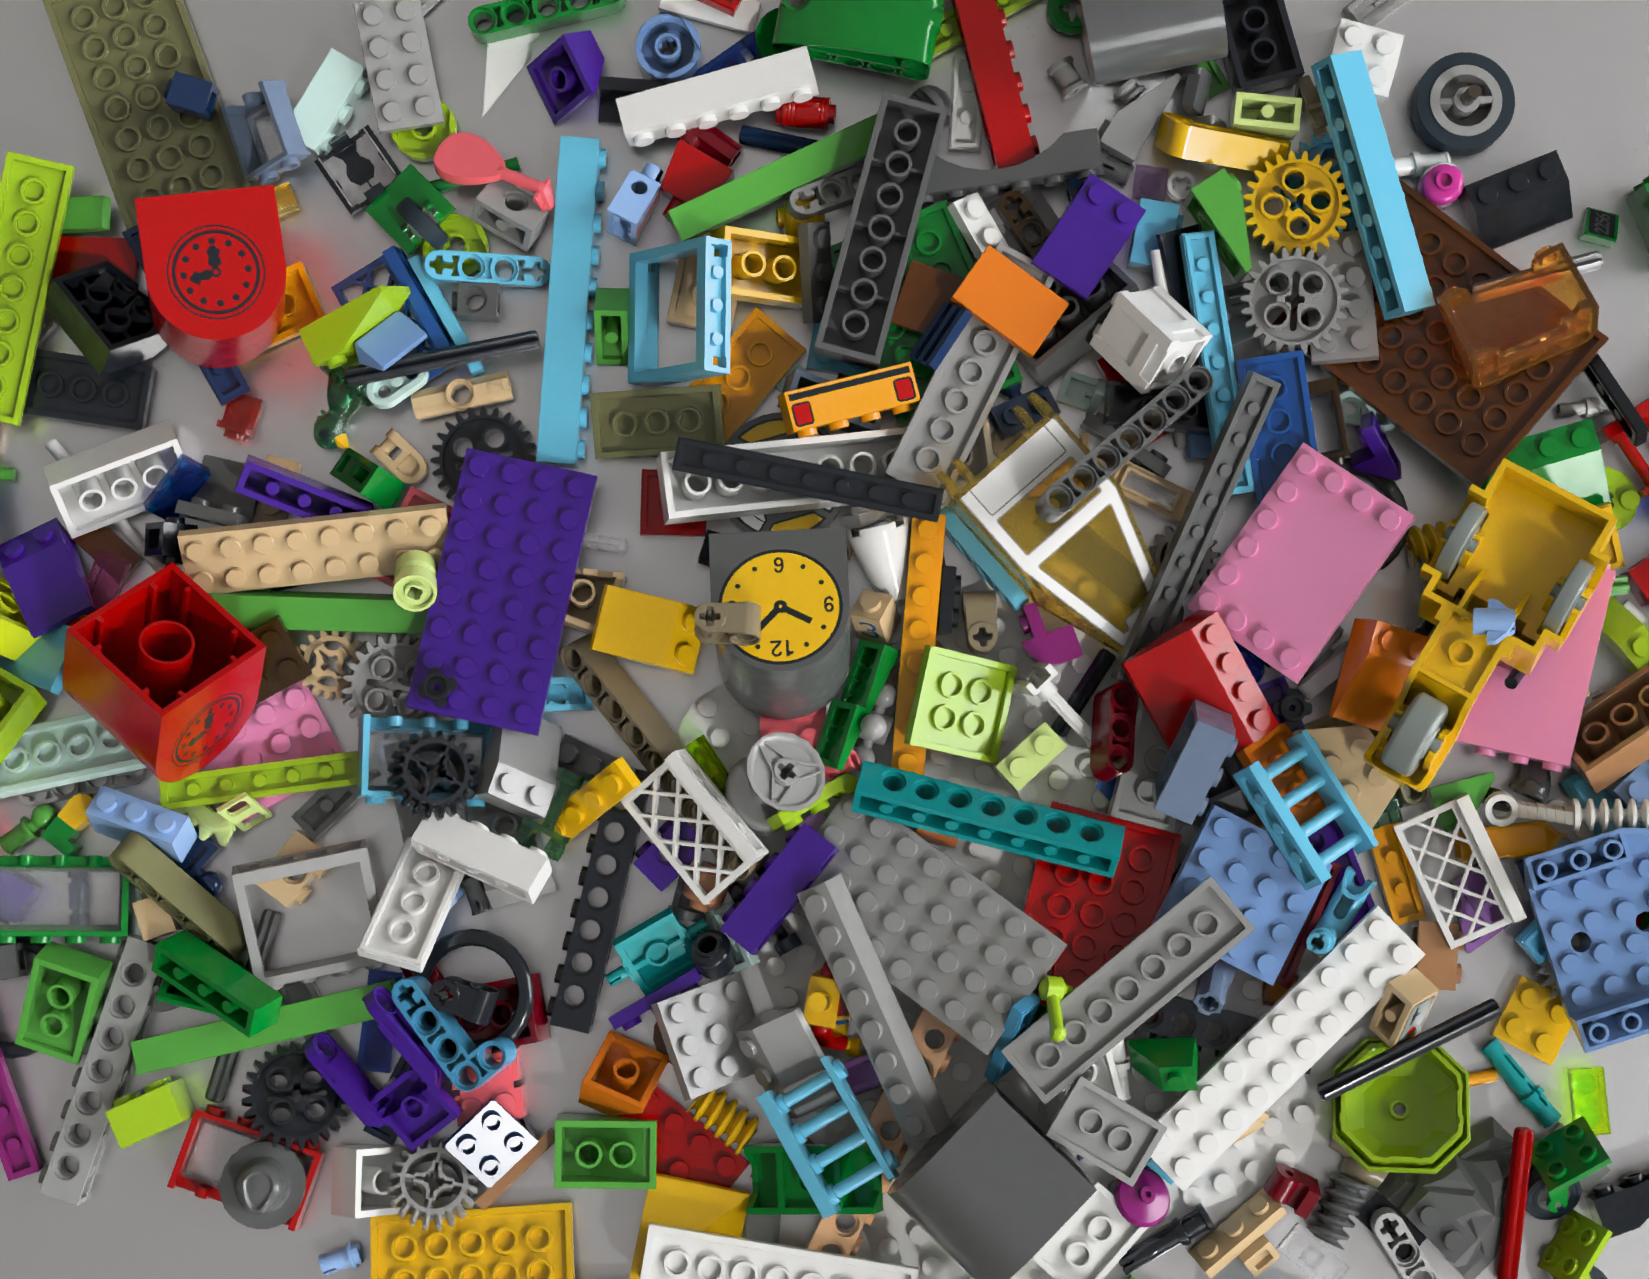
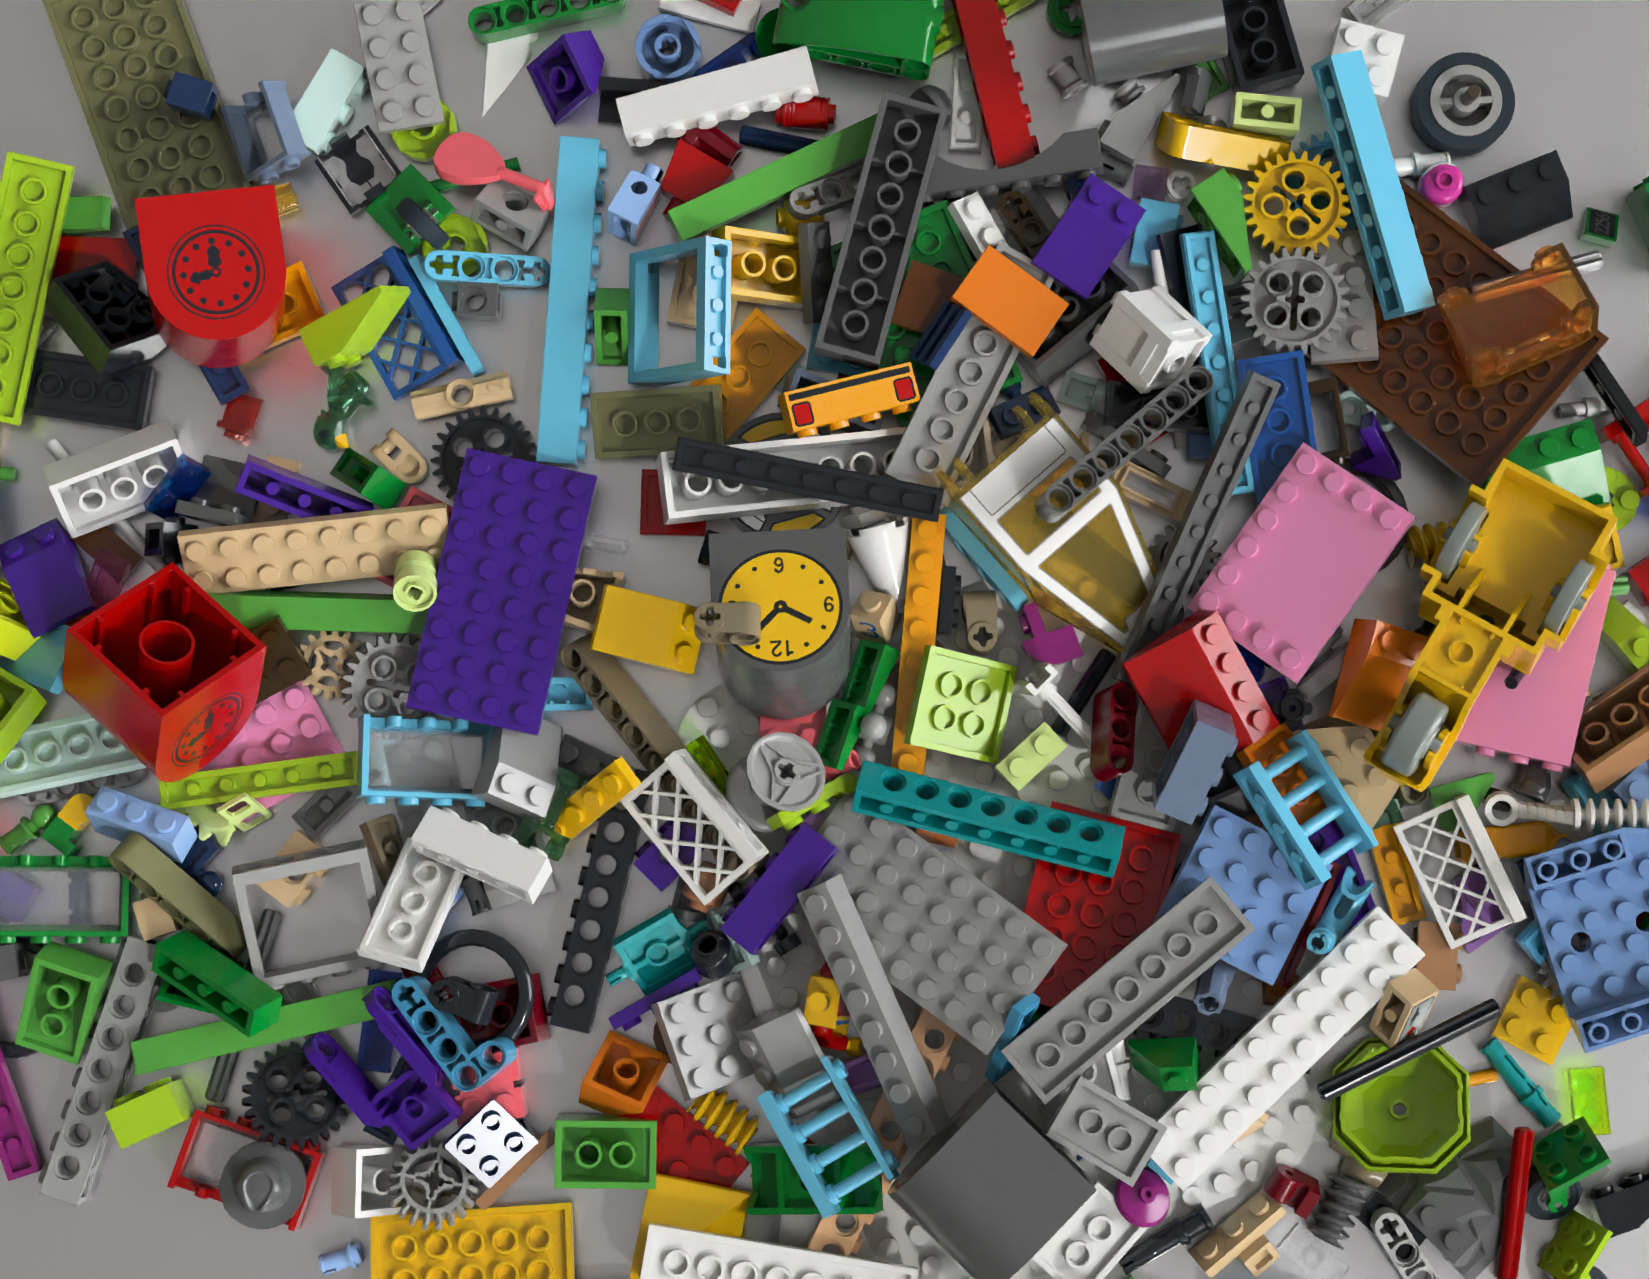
black axle [343,330,540,387] -> none
medium blue slope [355,311,428,371] -> none
light aqua plate [366,371,429,409] -> none
black gear [387,730,479,821] -> none
black plate [417,667,458,708] -> none
lime piece [1038,975,1073,1042] -> none
dark tan plate [1295,75,1328,138] -> none
light blue piece [1472,599,1516,645] -> none
none -> dark tan plate [359,813,404,887]

